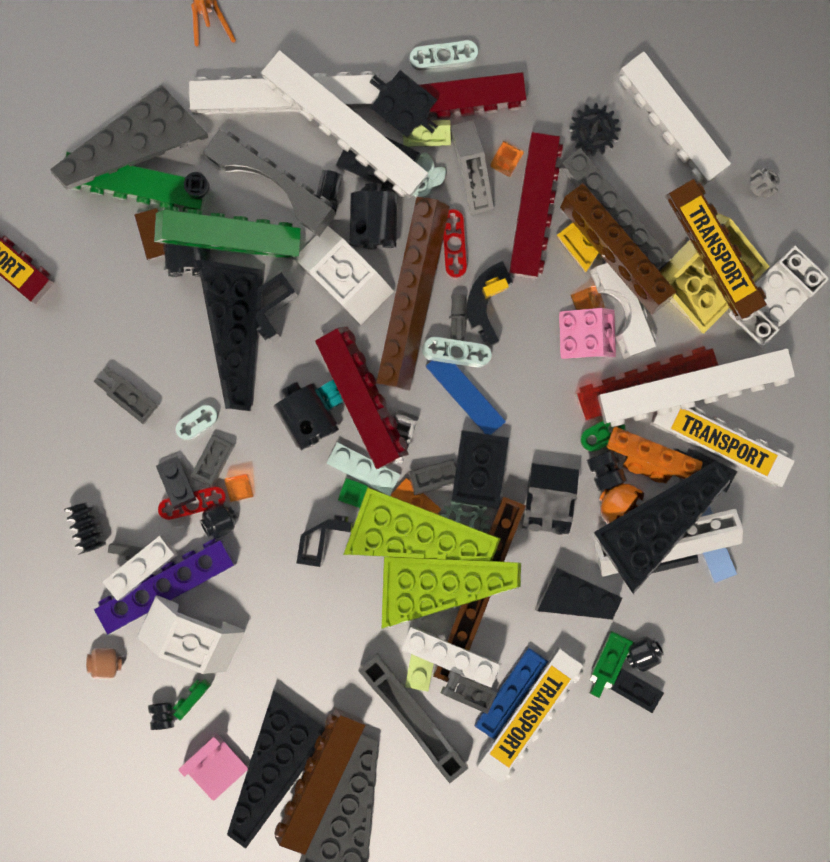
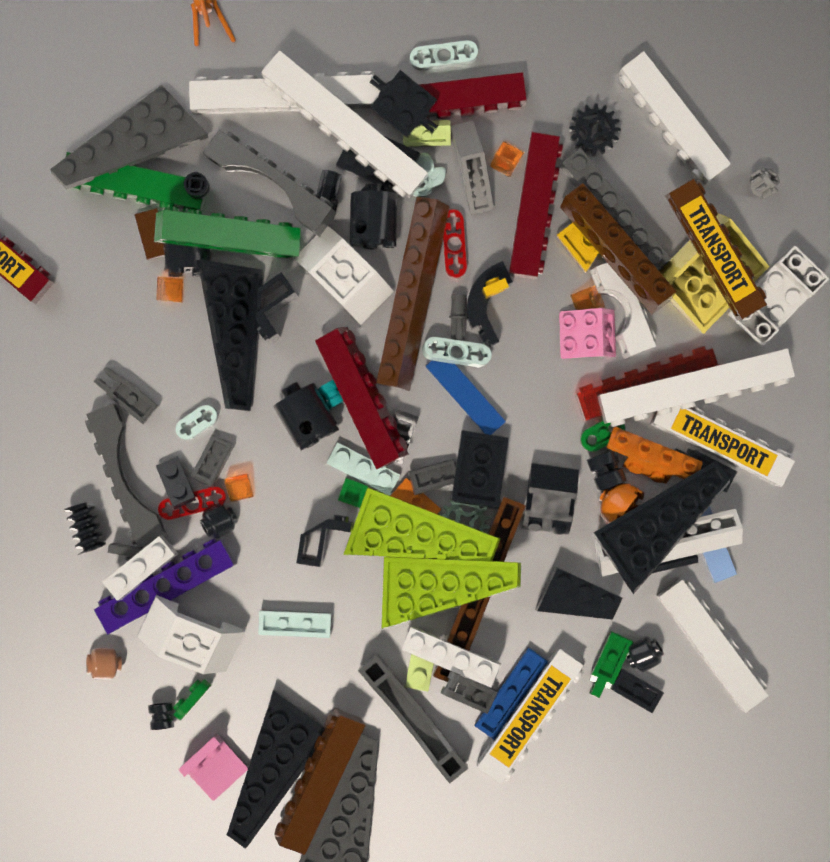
none -> dark grey arch [85,404,168,548]
none -> clear orange slope [156,277,183,303]
none -> light aqua plate [258,610,331,638]
none -> white brick [656,578,769,713]

